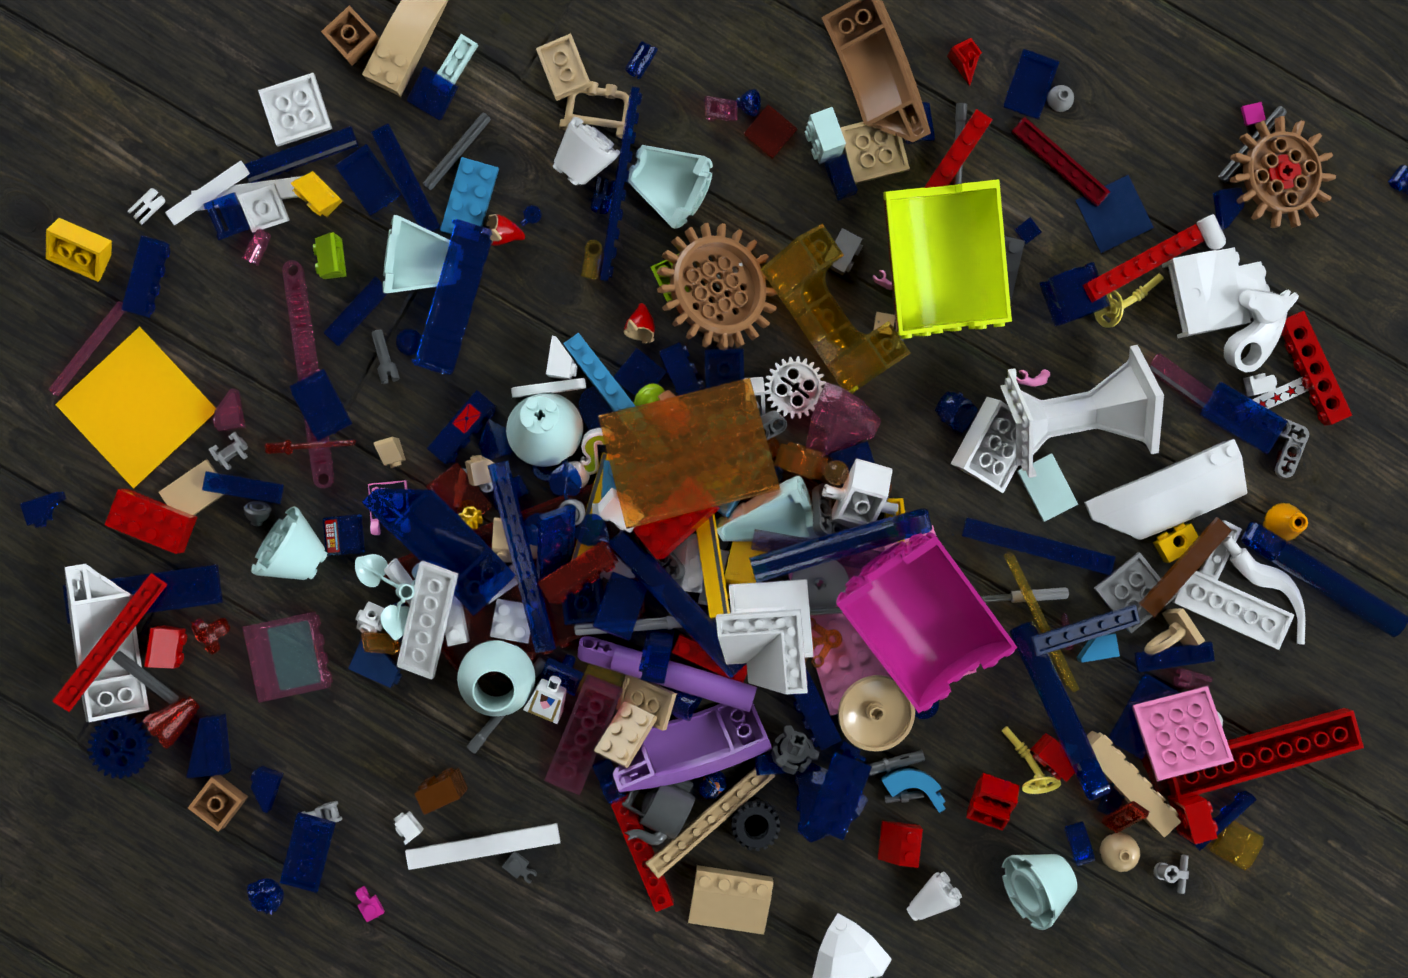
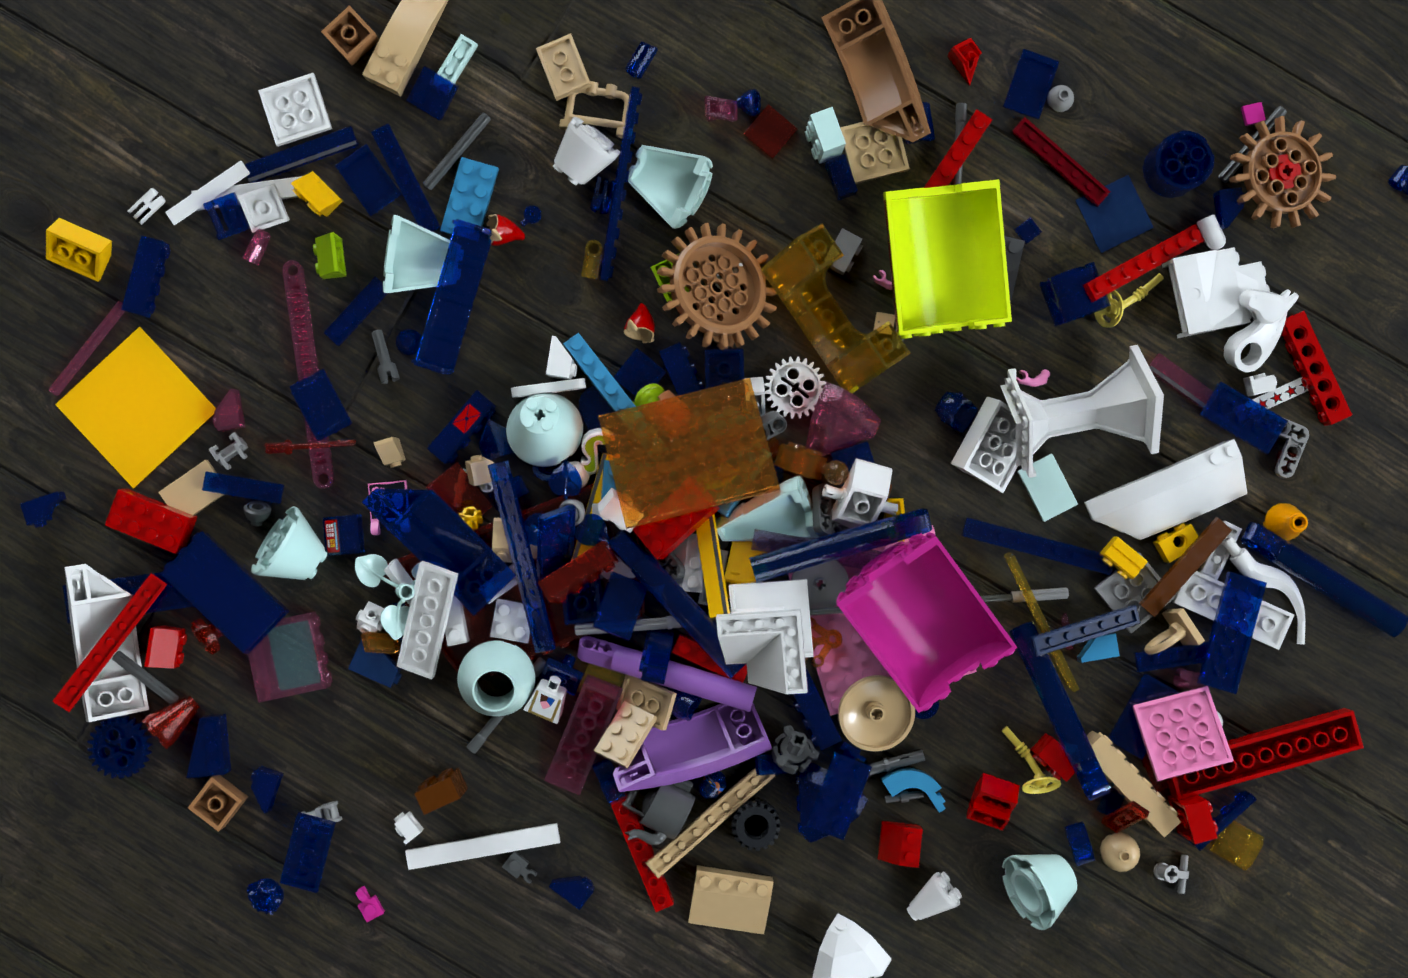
none -> clear blue brick [161,531,289,654]
none -> clear blue slope [549,876,595,910]
none -> yellow brick [1100,536,1148,579]
none -> clear blue brick [1143,131,1214,198]
none -> clear blue plate [1197,572,1267,694]

